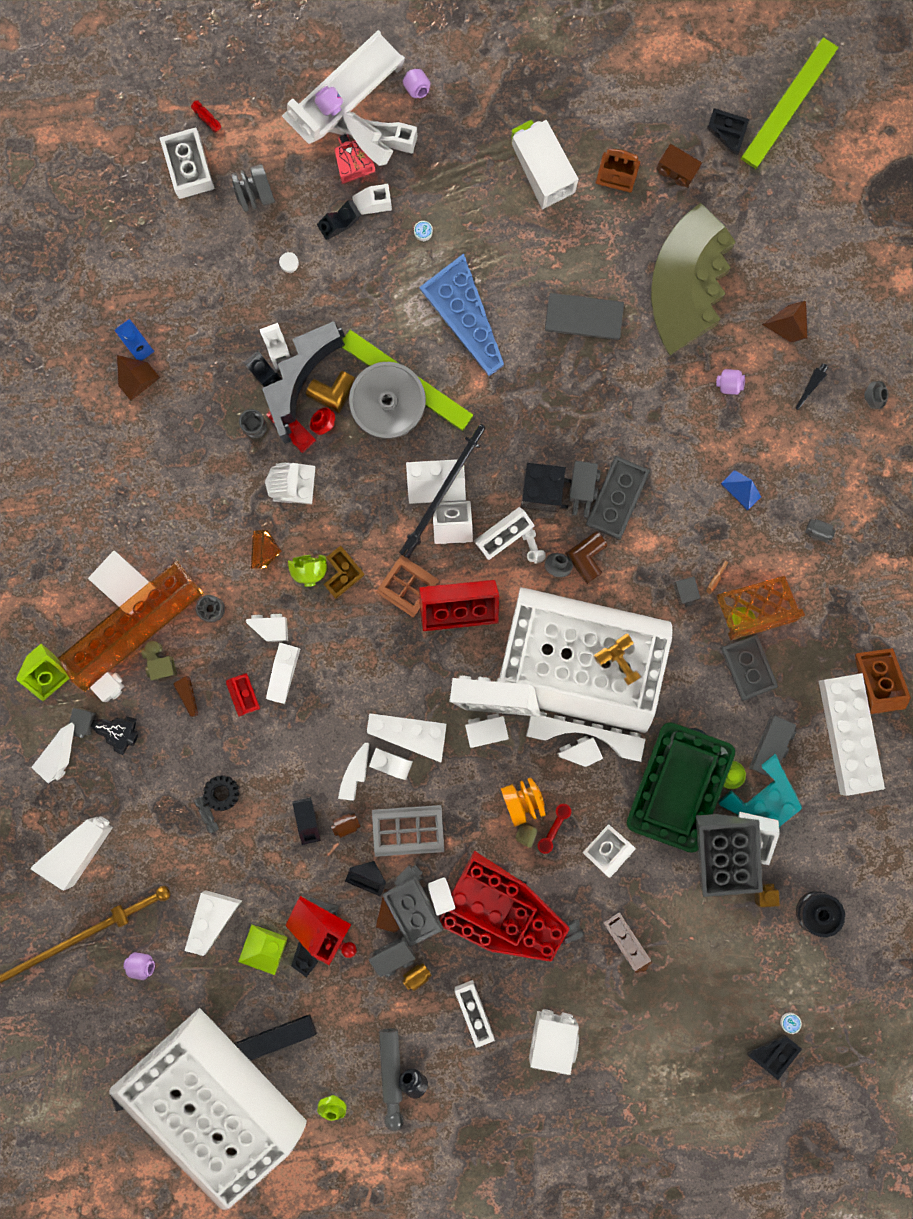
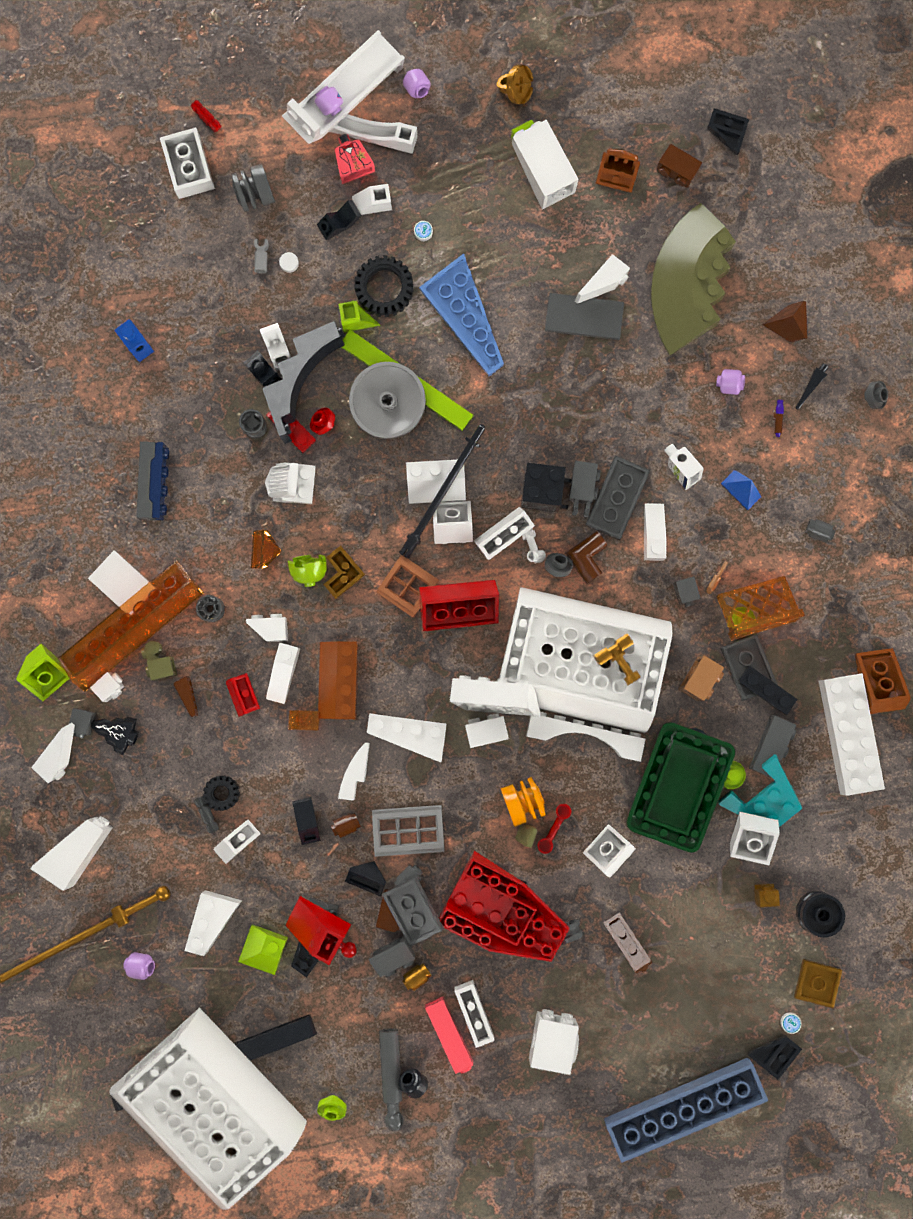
reddish brown slope [117,355,160,401] -> none
pearl gold brick [306,371,356,413] -> none
white slope [343,112,393,166] -> none
white brick [369,748,413,780] -> none
white slope [428,877,455,915] -> none
white slope [557,736,603,767] -> none
dark grey slope [696,814,763,897] -> none
lime tile [741,37,839,169] -> none
none -> piece [137,442,169,521]
none -> white slope [213,820,260,864]
none -> light grey bar [254,239,269,273]
none -> clear orange bracket [288,710,320,731]
none -> dark orange slope [318,641,358,720]
none -> lime slope [339,300,381,333]
none -> black tyre [354,255,414,317]
none -> coral brick [425,996,473,1074]
none -> pearl gold tile [497,64,533,104]
none -> white slope [575,254,630,304]
none -> sand blue brick [604,1058,768,1163]
none -> white slope [644,503,666,561]
none -> white torso [664,444,704,490]
none -> medium nougat brick [678,655,724,701]
none -> black plate [738,666,798,715]
none -> piece [773,400,784,437]
none -> pearl gold tile [794,959,842,1008]

